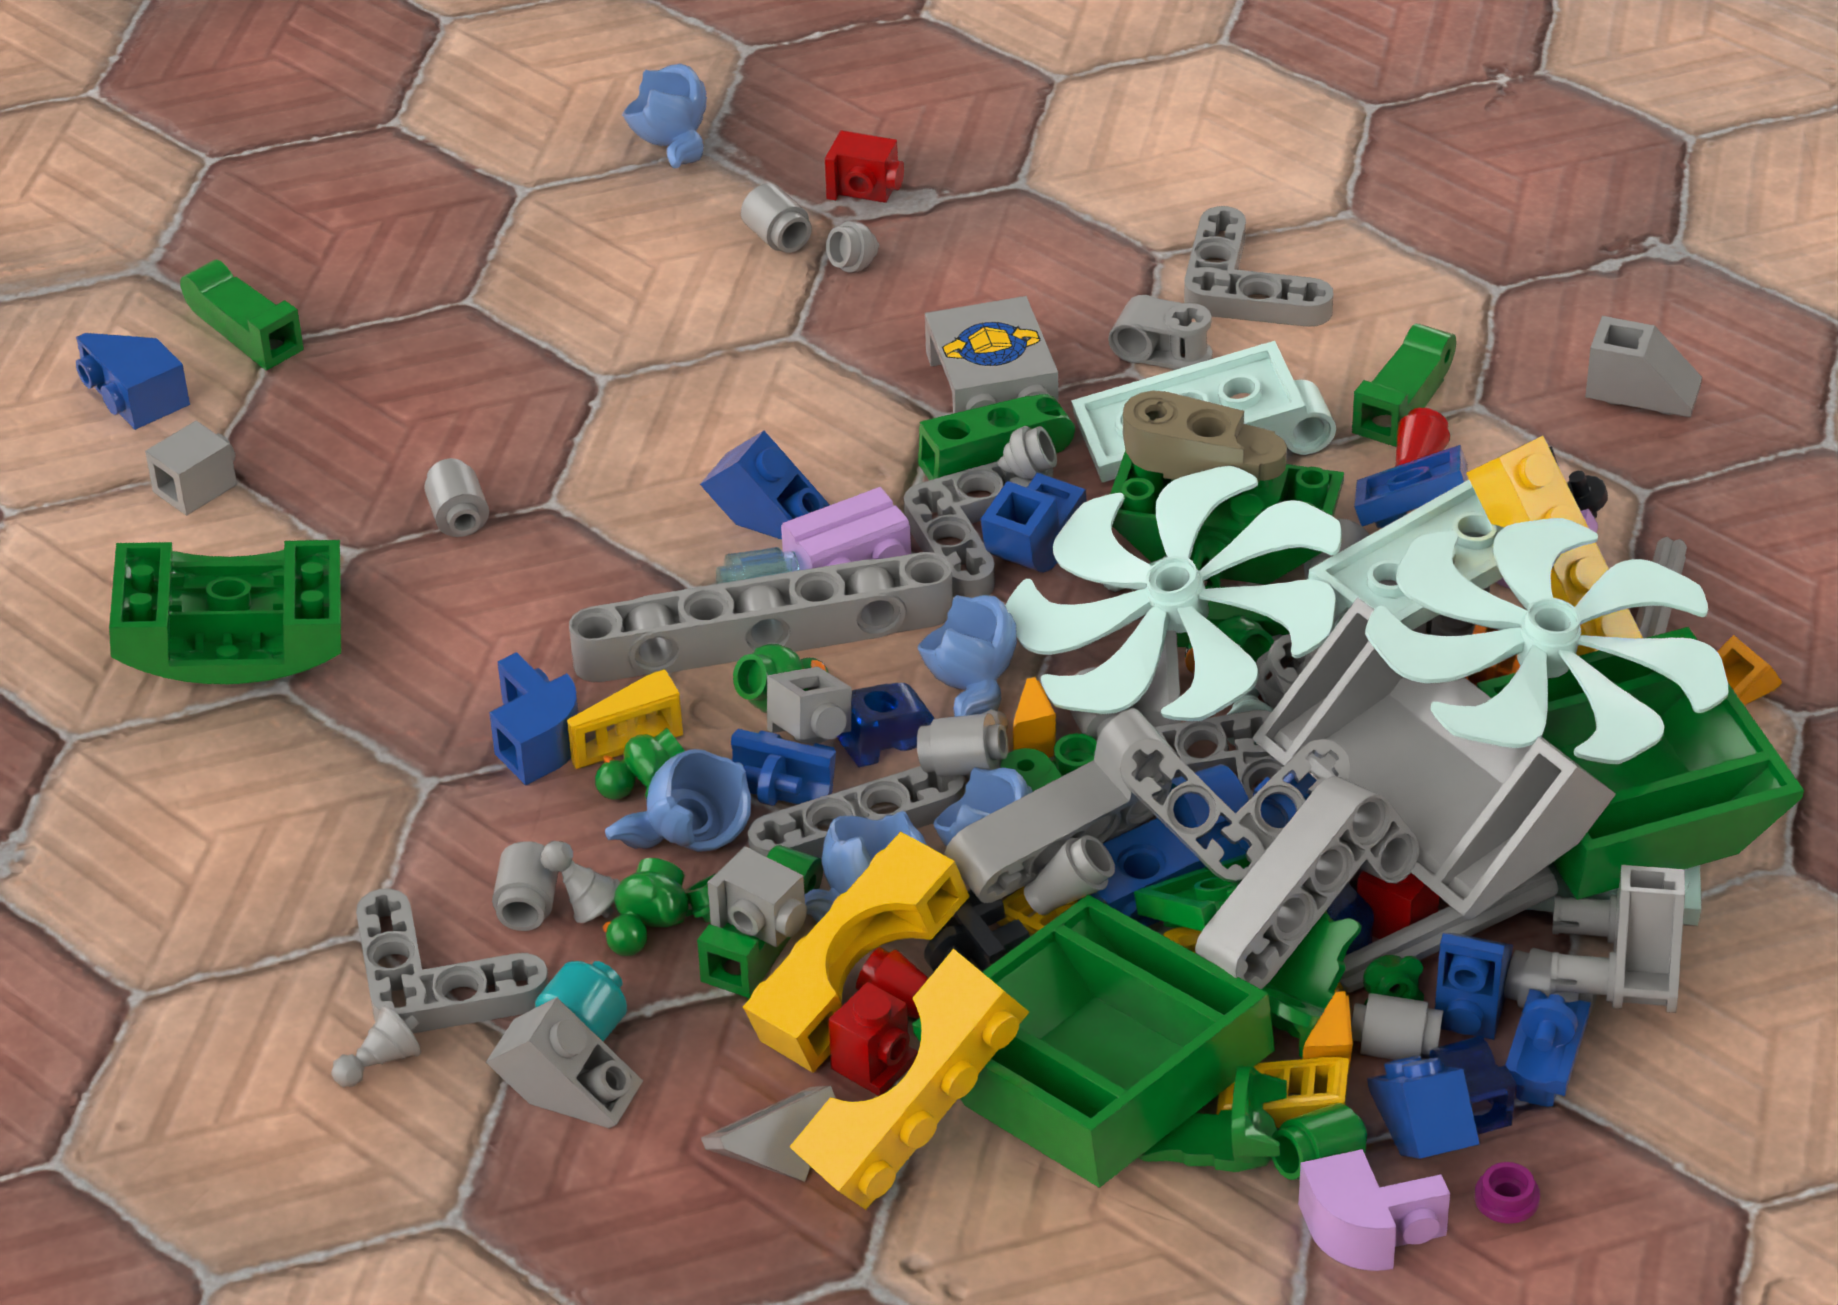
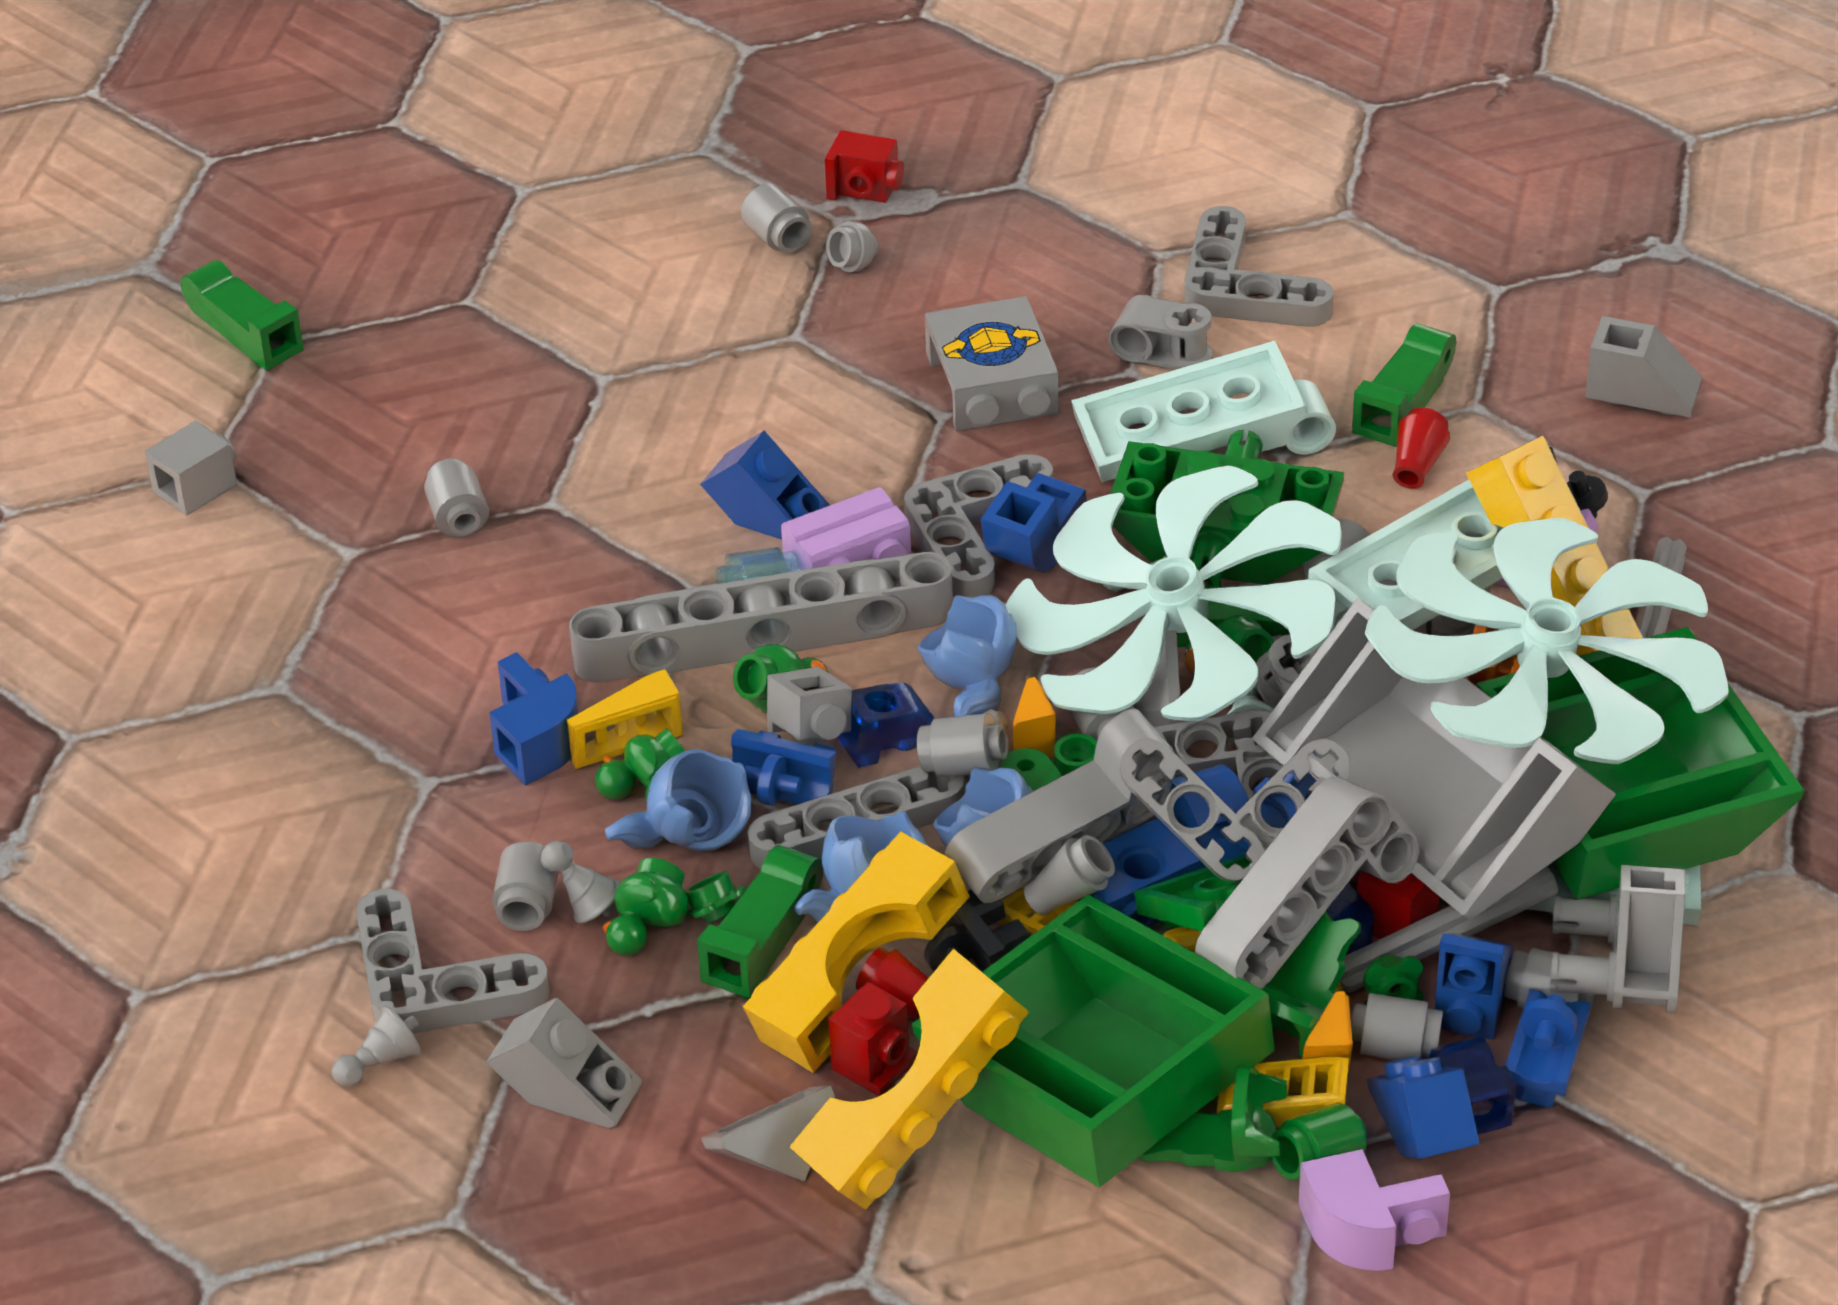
blue slope [76,333,190,430] -> none
green slope [109,540,341,684] -> none
teal head [535,961,627,1041] -> none
medium blue hair [622,64,707,168] -> none
light grey brick [707,846,807,947] -> none
green leg [918,394,1075,480] -> none
light grey plate [998,426,1057,479] -> none
dark tan piece [1122,390,1287,482] -> none
blue plate [1354,445,1468,528] -> none
magenta plate [1474,1162,1540,1224] -> none
light orange slope [1717,635,1783,706] -> none

